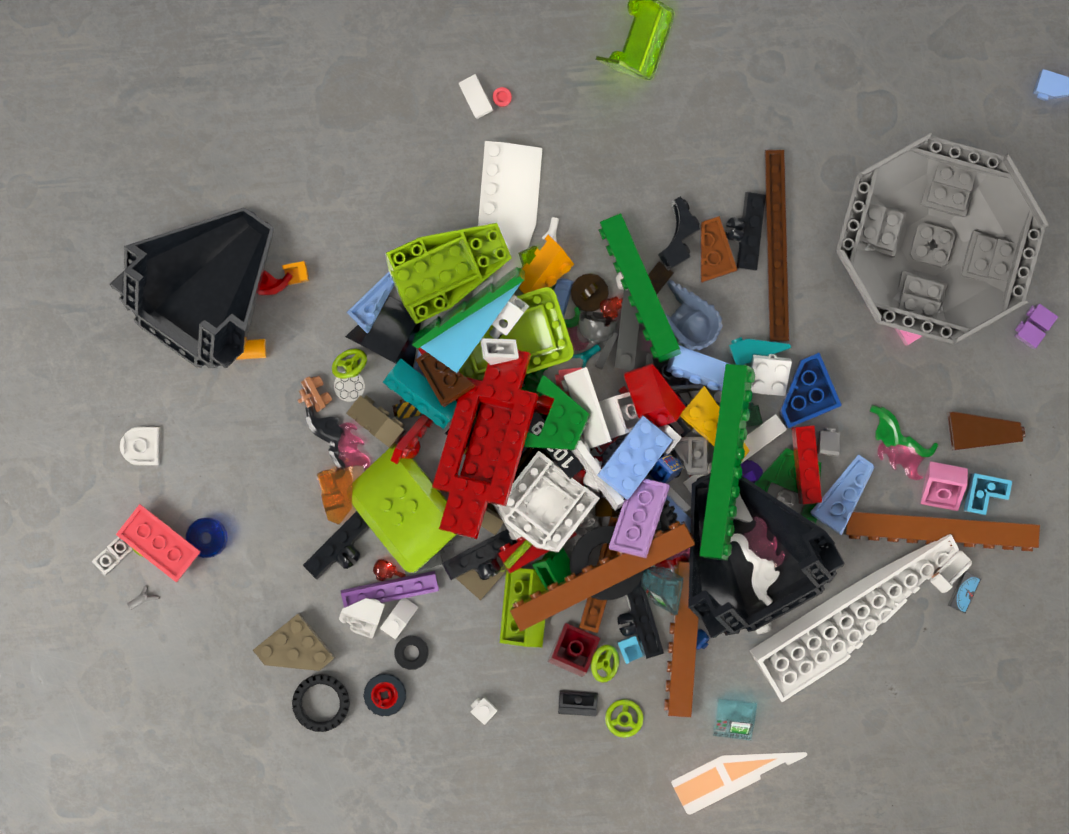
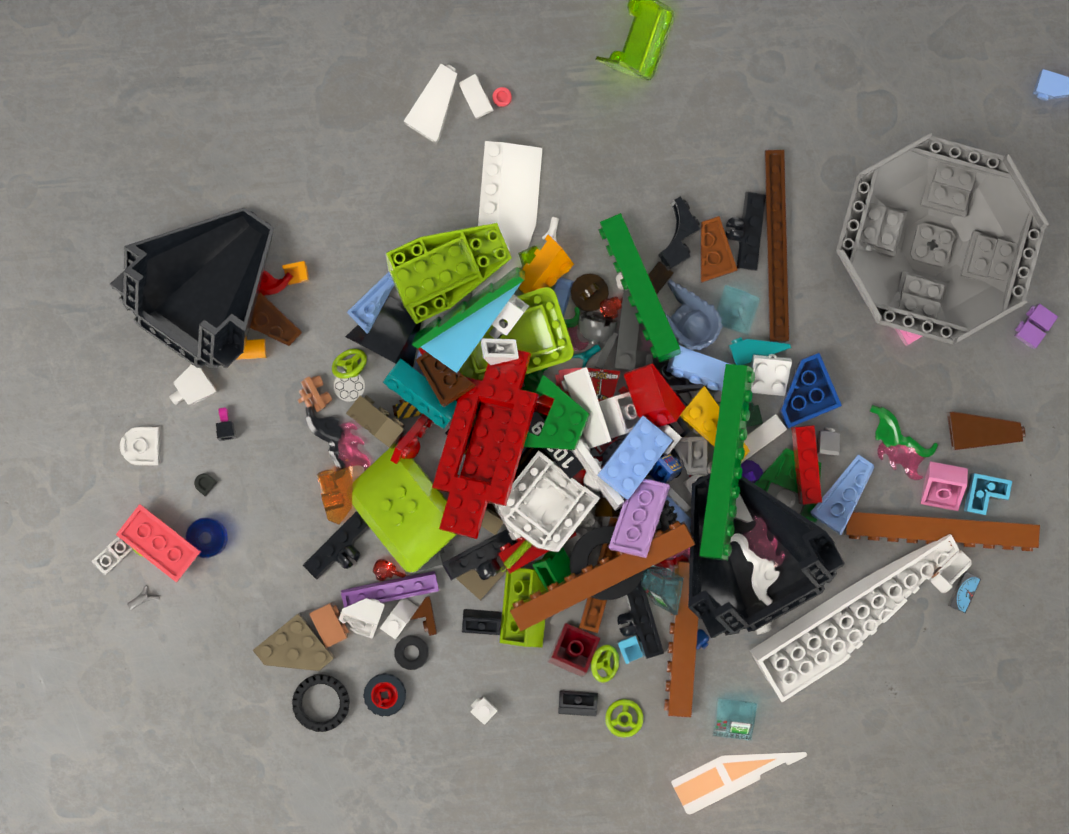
none -> white torso [169,364,218,405]
none -> pearl dark grey tile [194,473,218,497]
none -> black piece [216,407,237,441]
none -> reddish brown wing [250,293,303,346]
none -> nougat brick [309,603,349,648]
none -> white slope [404,64,458,144]
none -> reddish brown slope [410,596,437,636]
none -> black slope [462,609,502,635]
none -> red torso [584,367,620,402]
none -> clear light blue slope [716,285,760,335]

